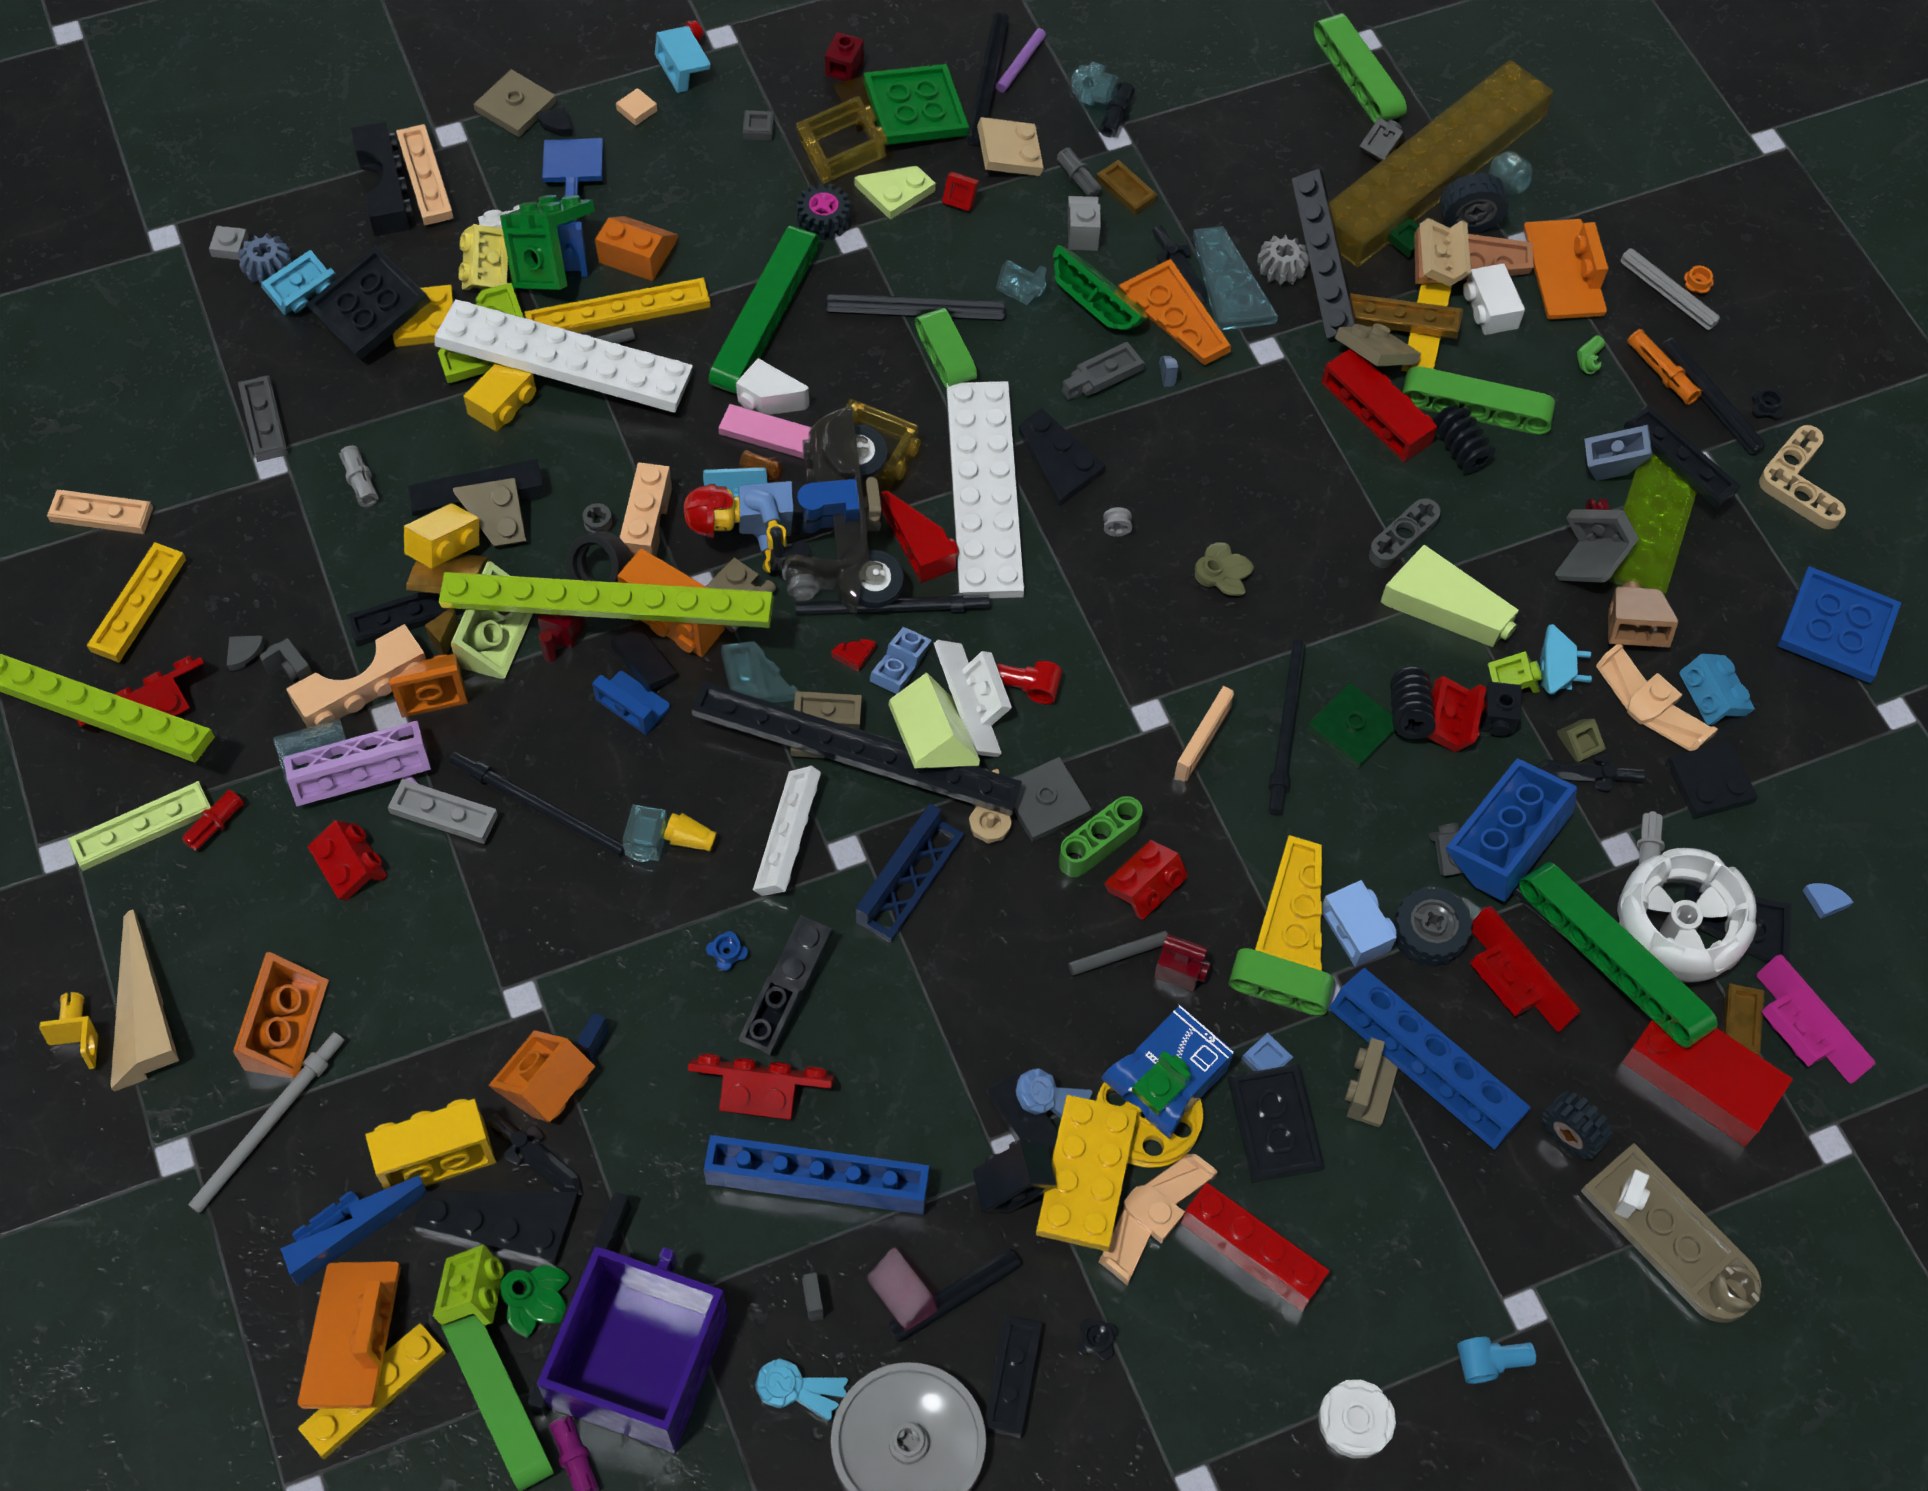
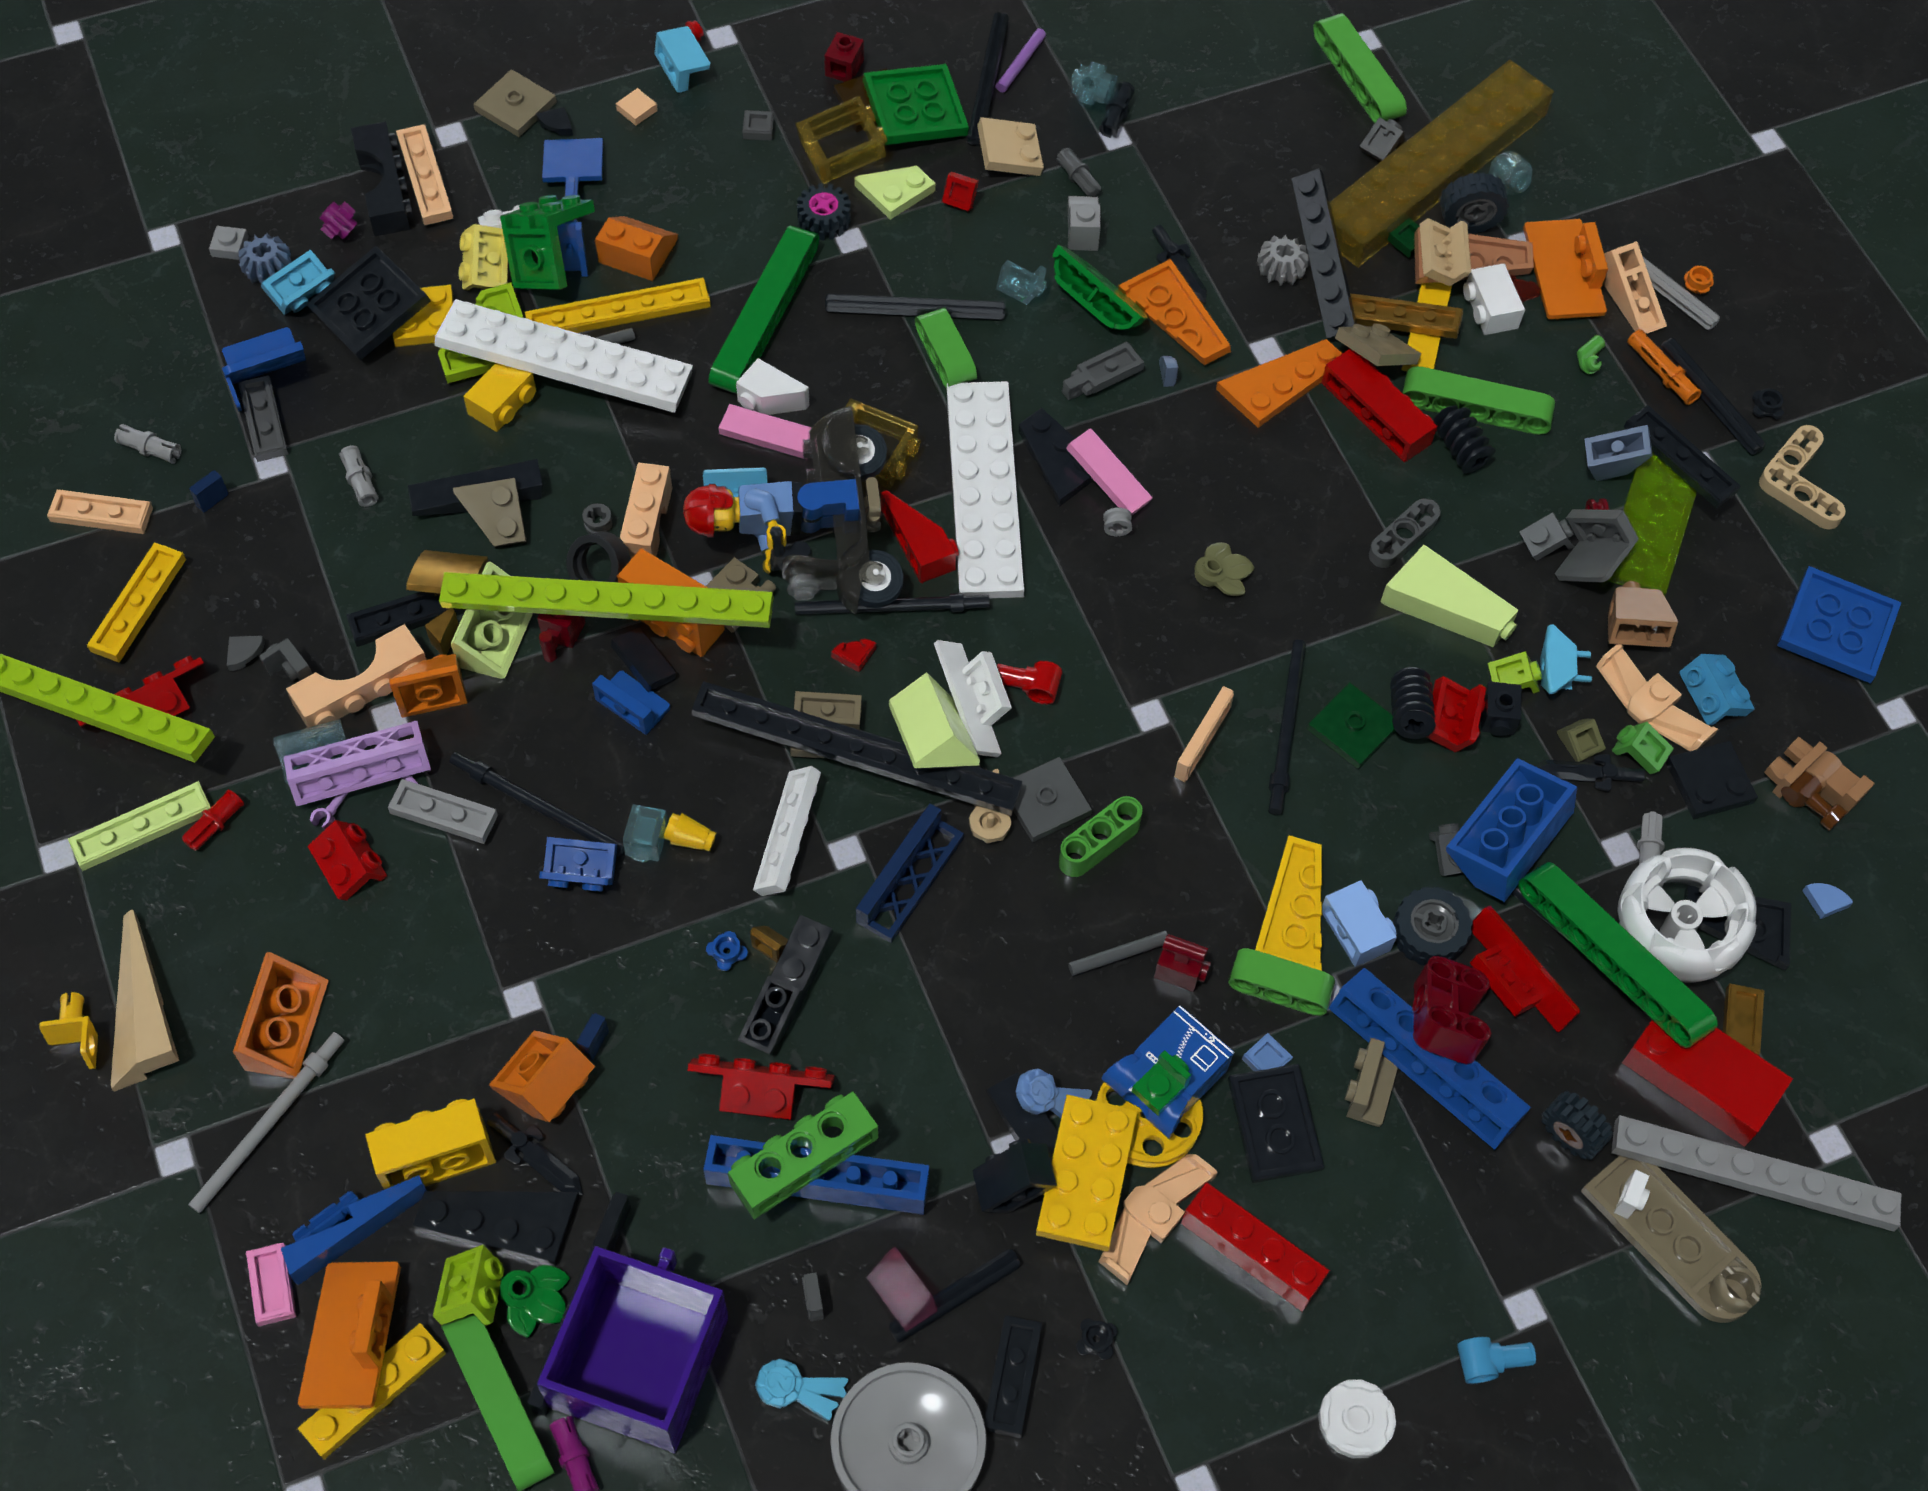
yellow brick [404,503,479,569] -> none
clear light blue wing [721,641,798,703] -> none
clear orange pin [739,450,782,481] -> none
medium blue slope [870,627,932,694] -> none
pearl gold tile [1096,160,1157,215] -> none
red bracket [1104,840,1188,920] -> none
clear light blue wing [1193,226,1278,330] -> none
dark pink bracket [1757,954,1875,1084] -> none
none -> light grey pin [114,424,181,464]
none -> dark blue tile [189,470,229,513]
none -> blue piece [222,327,306,412]
none -> bright pink tile [246,1242,296,1326]
none -> lavender hand [310,793,348,830]
none -> magenta gear [319,201,357,239]
none -> blue bracket [539,837,618,891]
none -> bright green brick [728,1092,878,1219]
none -> pearl gold slope [750,926,788,963]
none -> bright pink tile [1066,428,1153,515]
none -> orange wing [1216,339,1342,428]
none -> dark red beam [1412,956,1491,1064]
none -> clear red tile [1510,275,1541,302]
none -> dark grey bracket [1520,512,1574,561]
none -> light nougat slope [1603,241,1667,334]
none -> light grey plate [1611,1115,1901,1231]
none -> bright green bracket [1612,721,1674,774]
none -> medium nougat hips [1764,737,1875,831]

